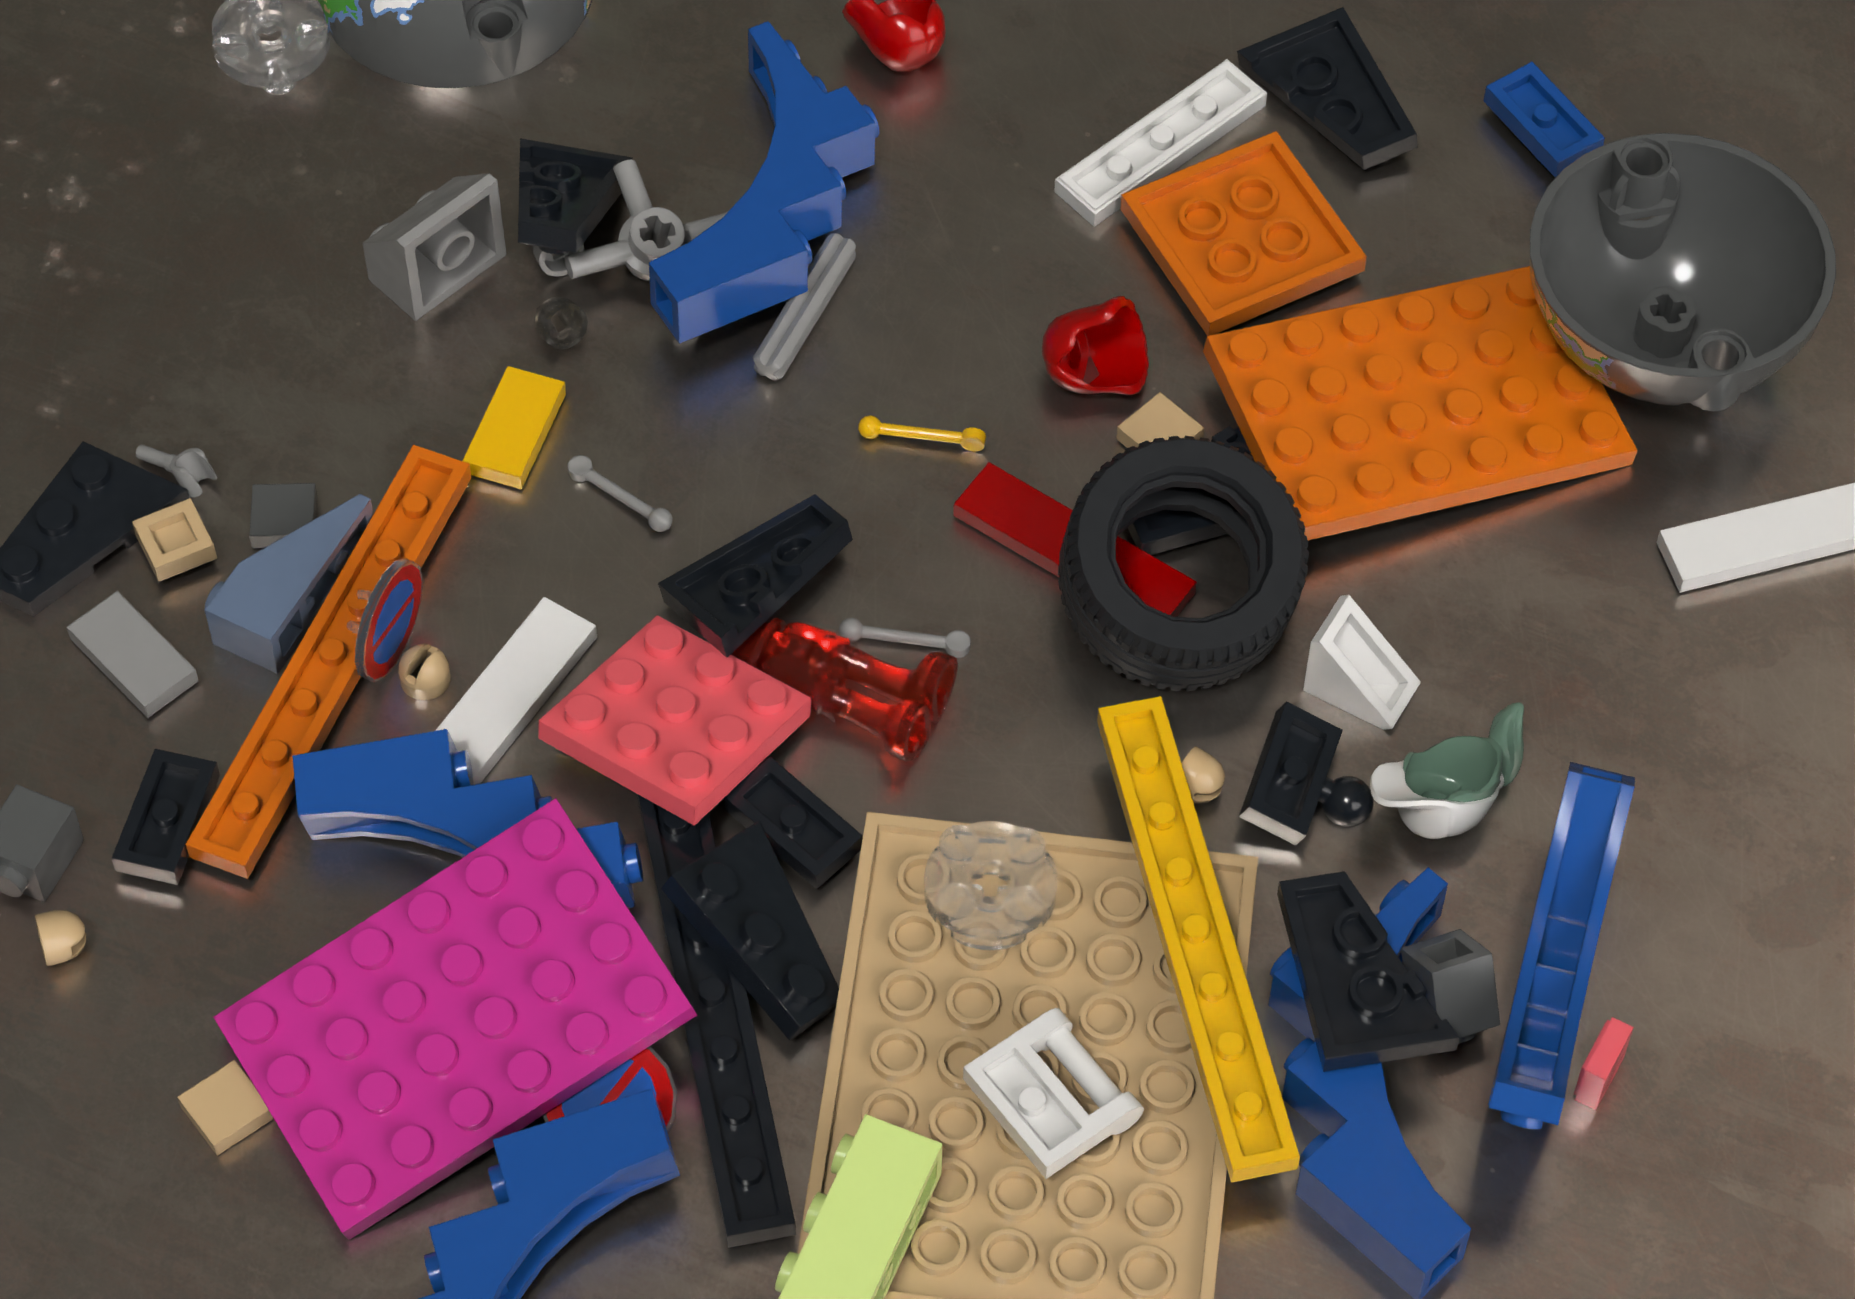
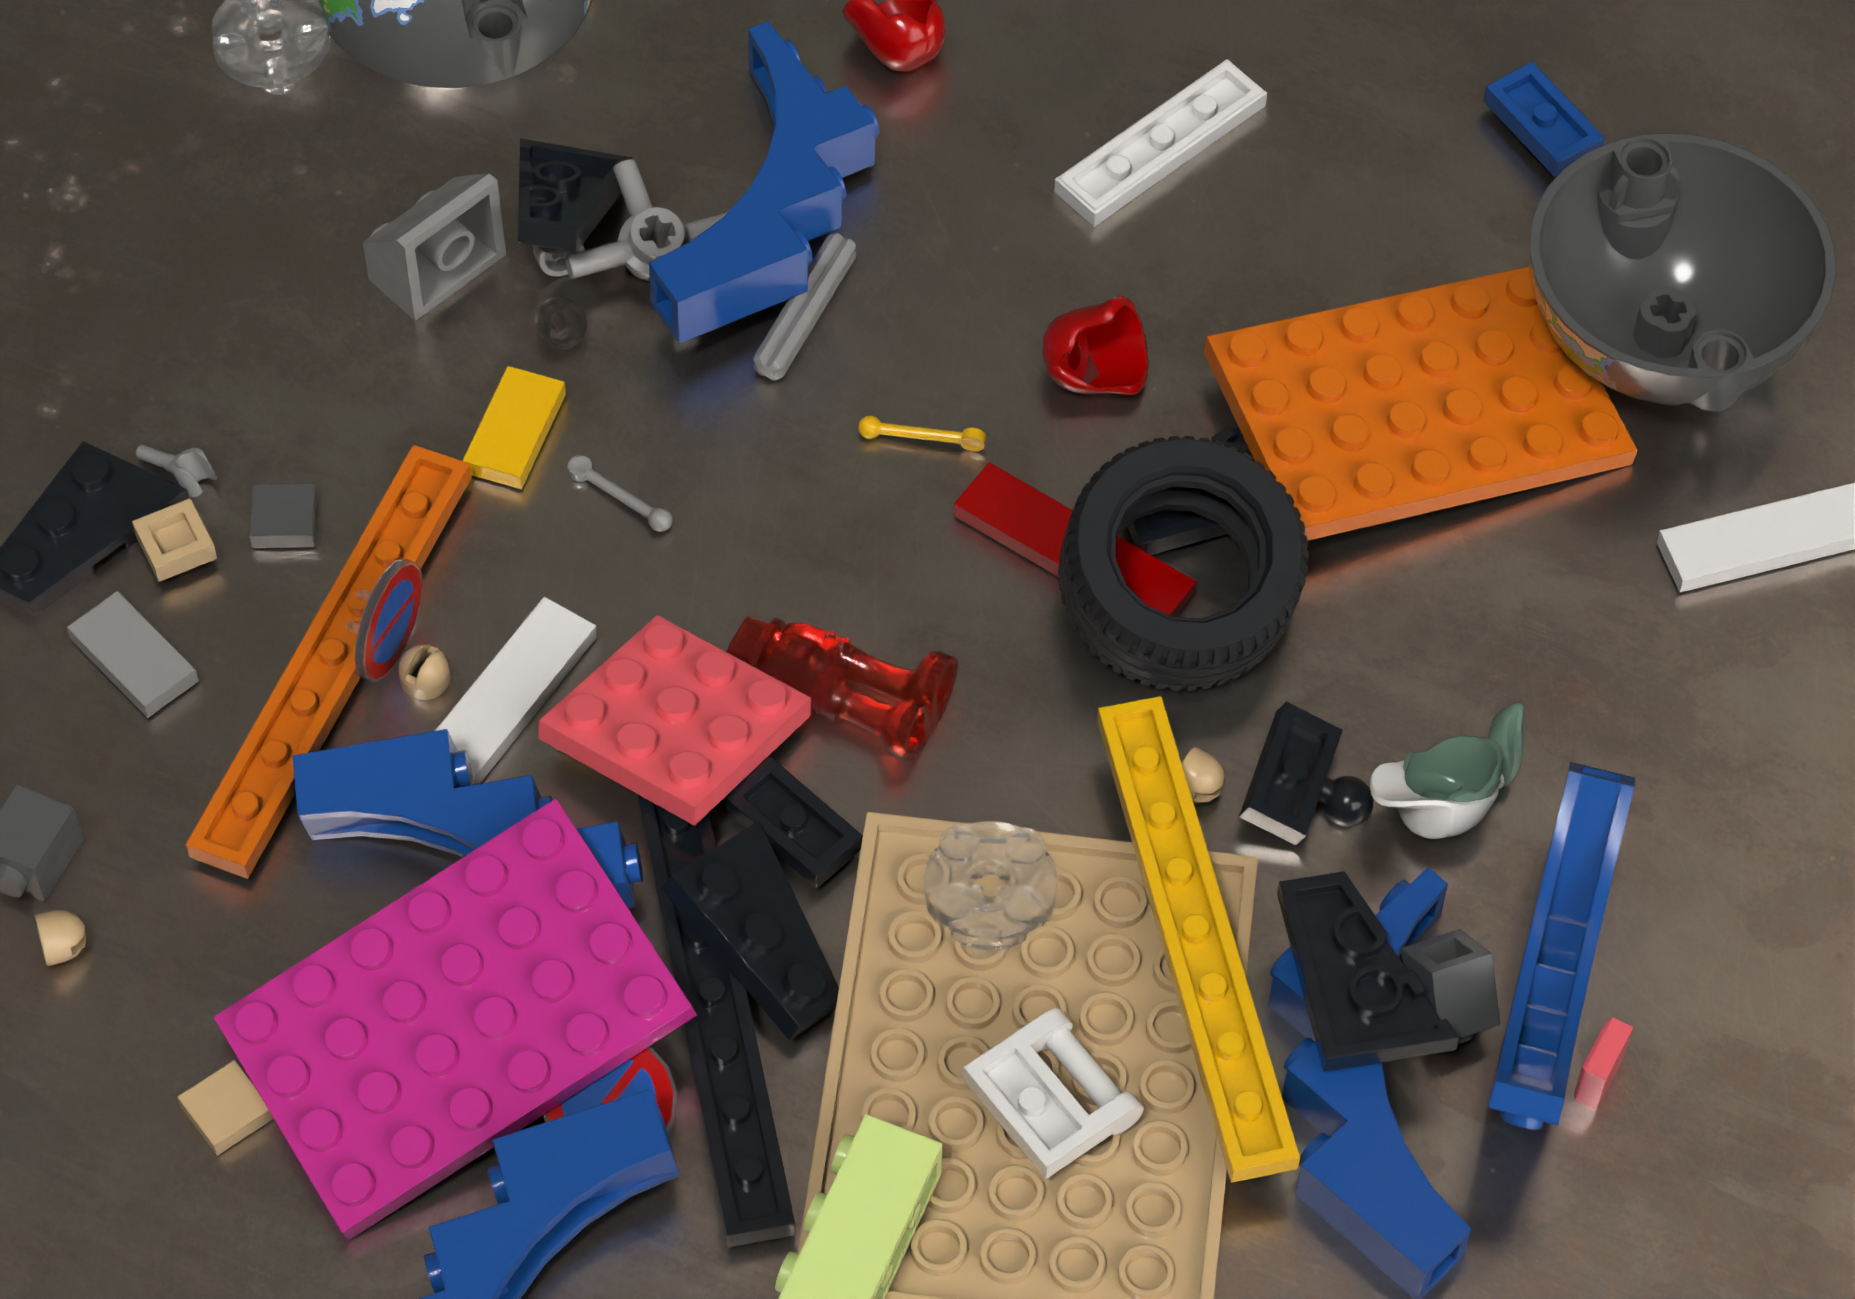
black plate [111,749,220,885] -> none
sand blue slope [204,494,373,674] -> none
black wing [658,494,853,657] -> none
light grey hinge [839,618,971,658] -> none
tan tile [1116,392,1204,448] -> none
orange plate [1120,131,1367,336] -> none
black wing [1237,7,1418,170] -> none
white slope [1303,595,1421,730] -> none

